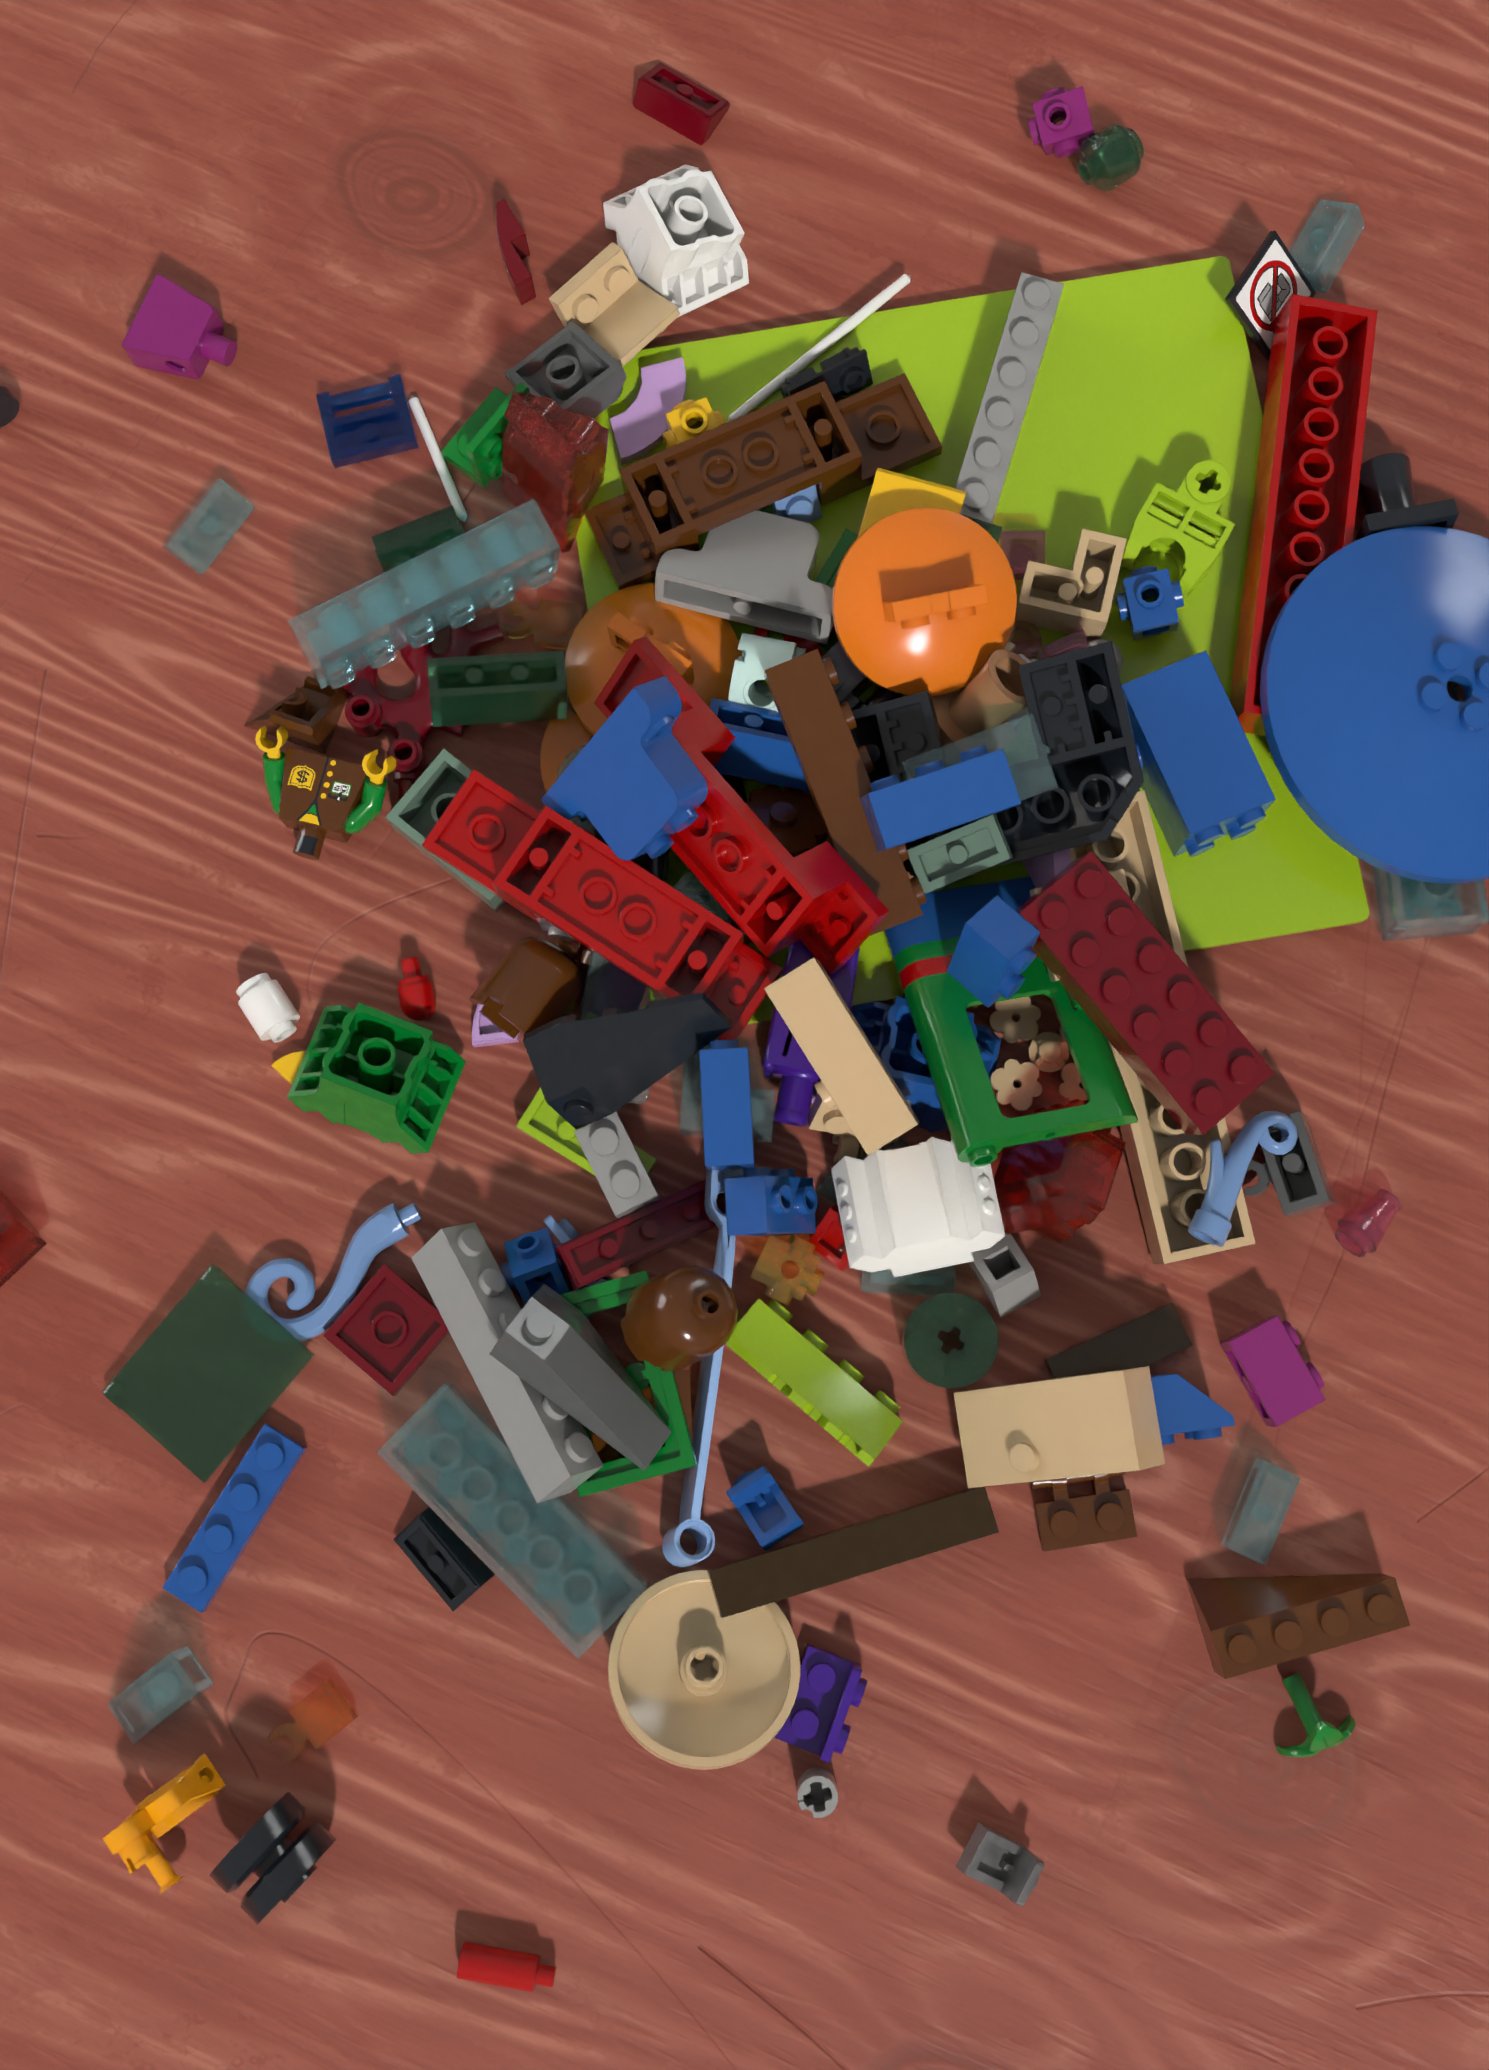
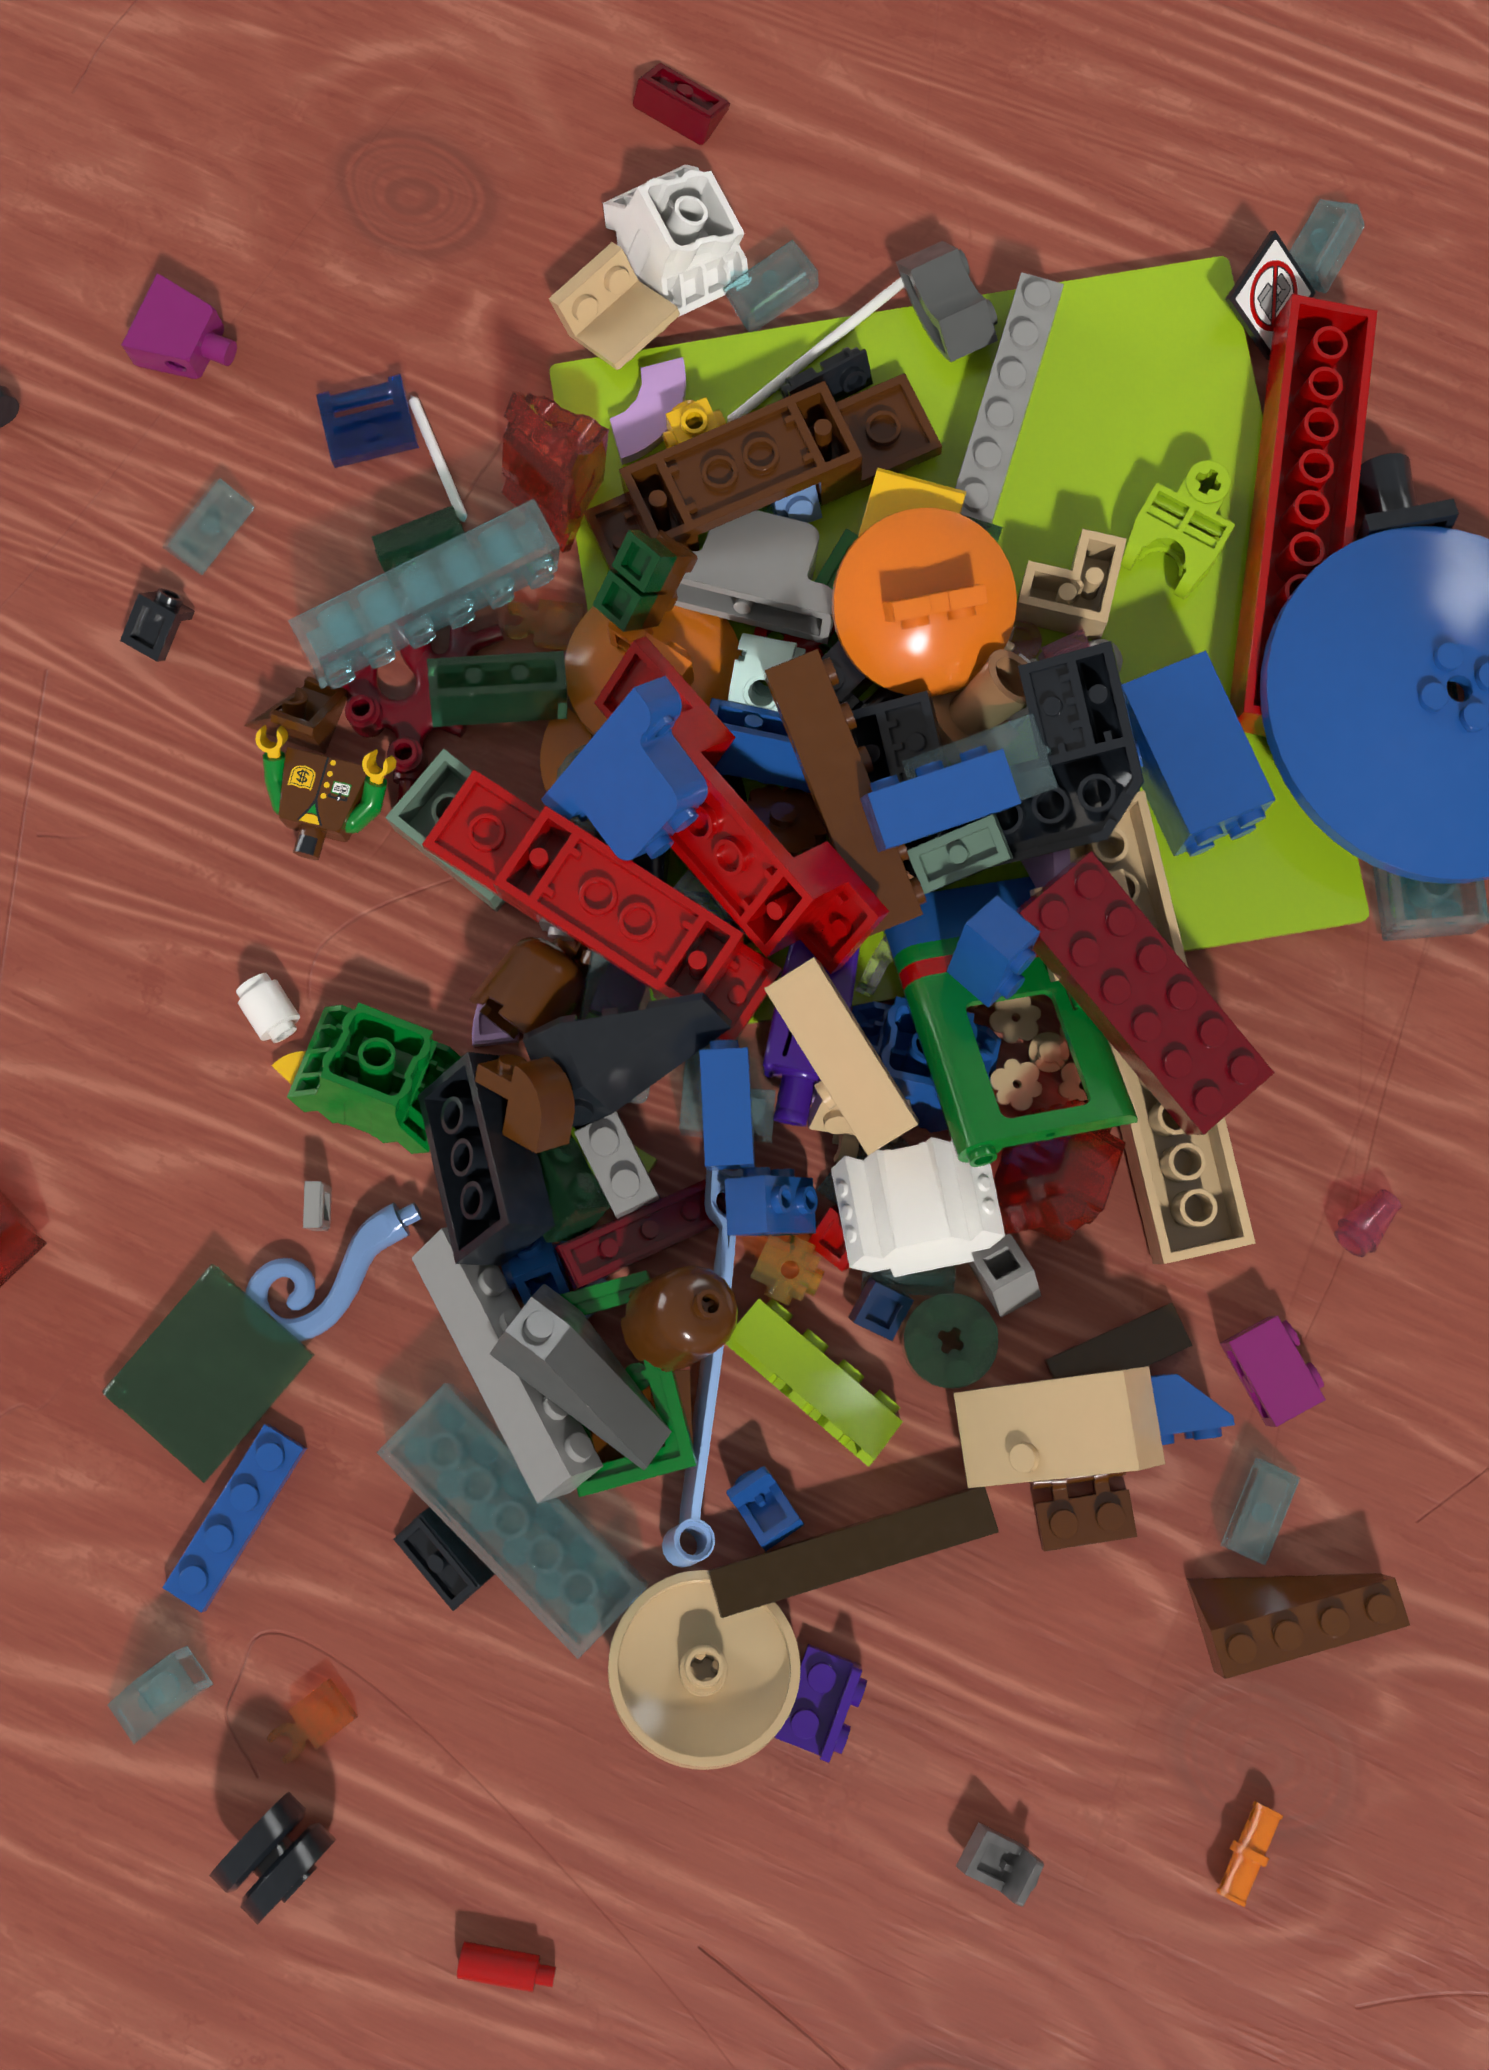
light orange piece [102,1753,226,1895] -> none
dark red plate [323,1264,449,1396] -> none
red cylinder [397,957,436,1021] -> none
green bracket [441,382,538,489] -> none
dark red slope [496,199,536,305] -> none
dark grey slope [504,320,627,435] -> none
light grey piece [797,1767,838,1818] -> none
plate [999,530,1045,580] -> none
magenta brick [1028,86,1094,158] -> none
clear green head [1077,123,1144,192] -> none
blue brick [1116,566,1184,641] -> none
medium blue plant [1188,1111,1298,1247] -> none
dark grey brick [1243,1111,1336,1217] -> none
green plant [1276,1673,1356,1758] -> none
none -> black bracket [120,588,195,662]
none -> light grey tile [303,1181,332,1231]
none -> black brick [418,1052,555,1266]
none -> reddish brown brick [475,1054,575,1153]
none -> clear green brick [537,1134,611,1243]
none -> dark green hips [592,530,698,632]
none -> clear light blue slope [723,240,819,332]
none -> dark blue plate [848,1277,914,1341]
none -> clear tile [856,936,893,997]
none -> dark grey brick [896,241,998,362]
none -> orange pin [1215,1801,1283,1907]

